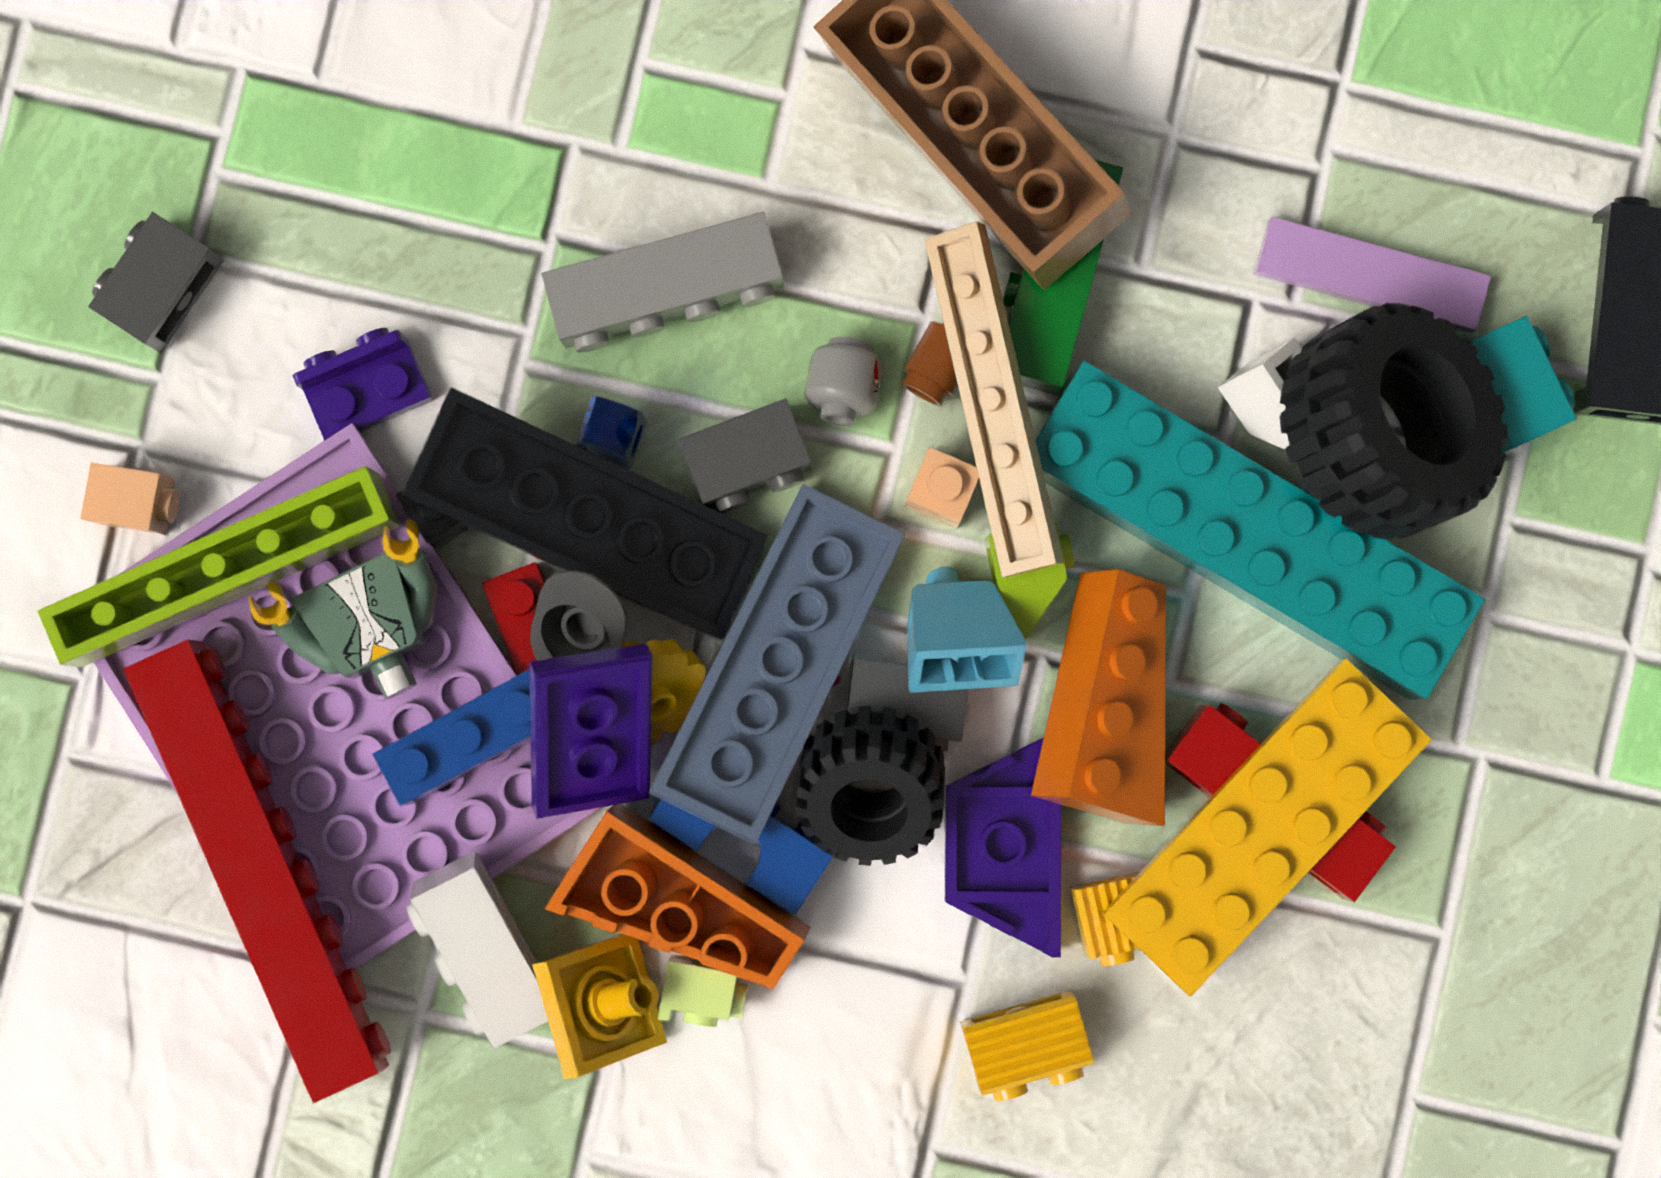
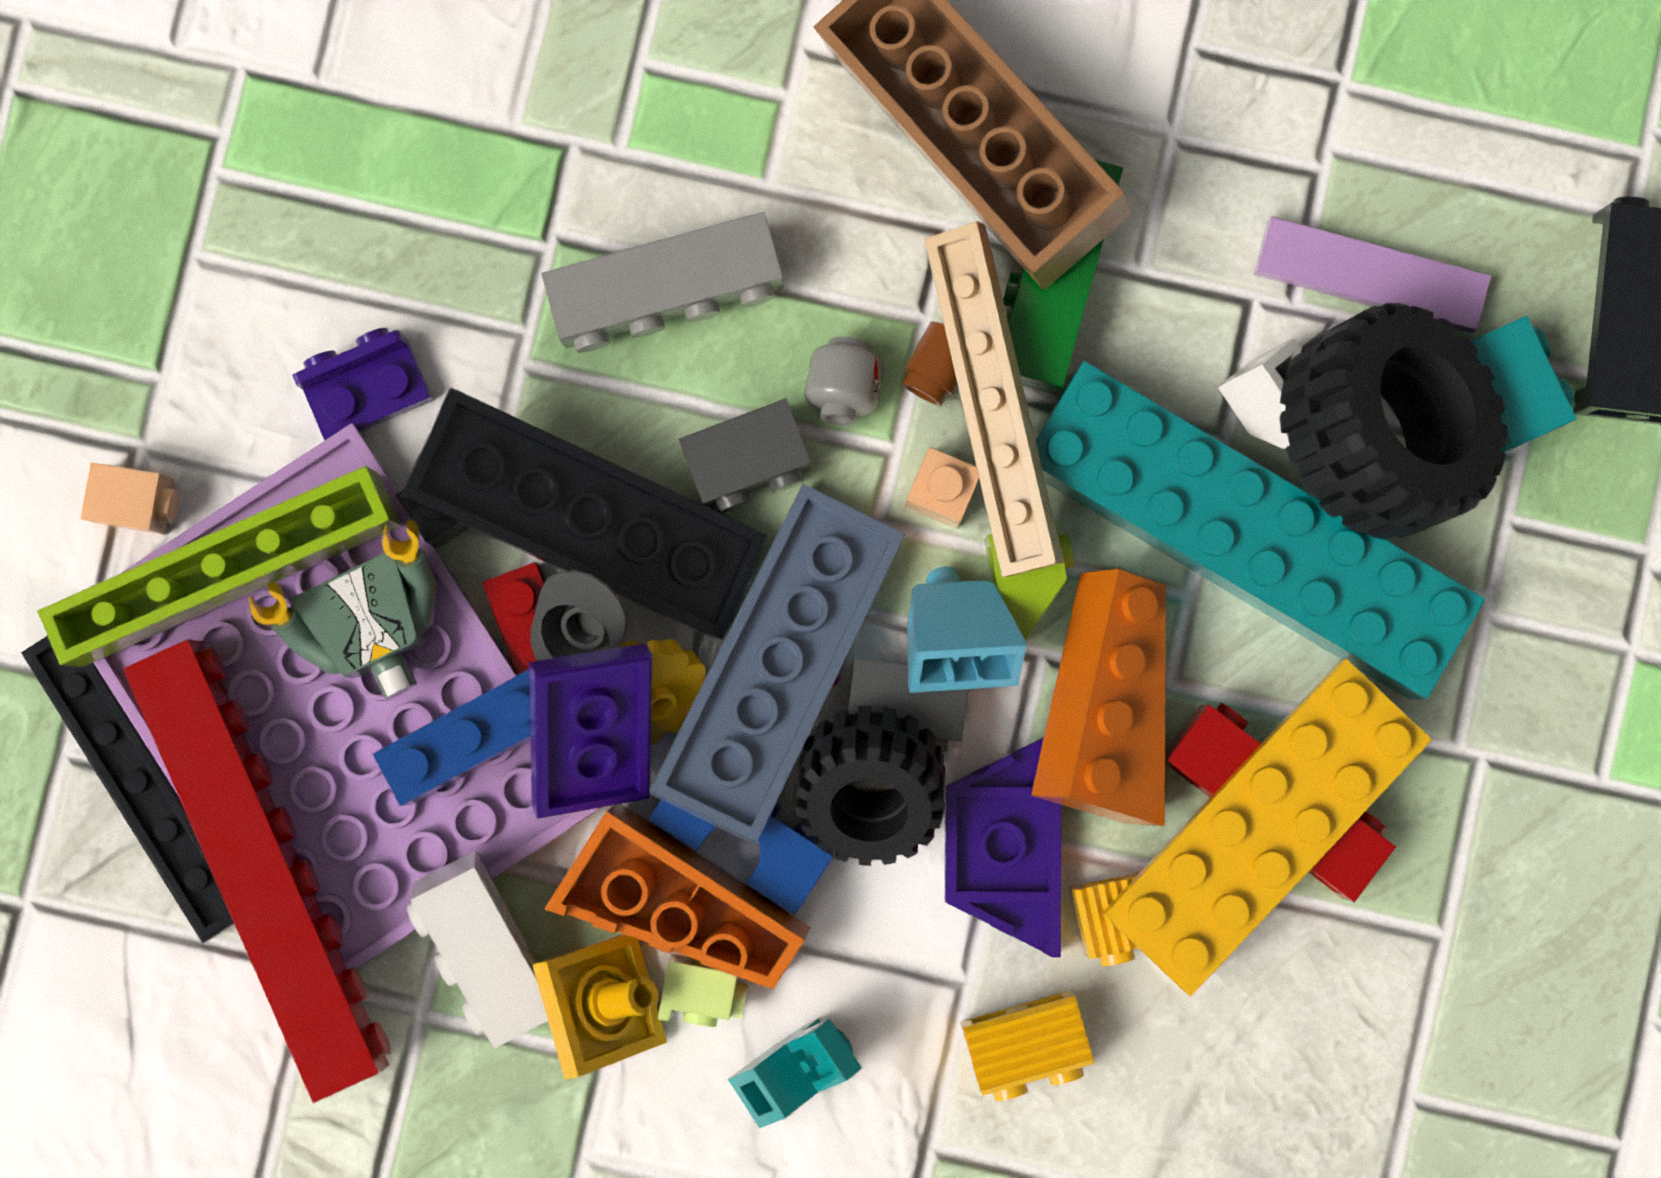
dark grey brick [88,211,224,353] -> none
clear blue leg [576,396,647,469] -> none
none -> black tile [21,636,234,943]
none -> teal brick [728,1018,862,1129]

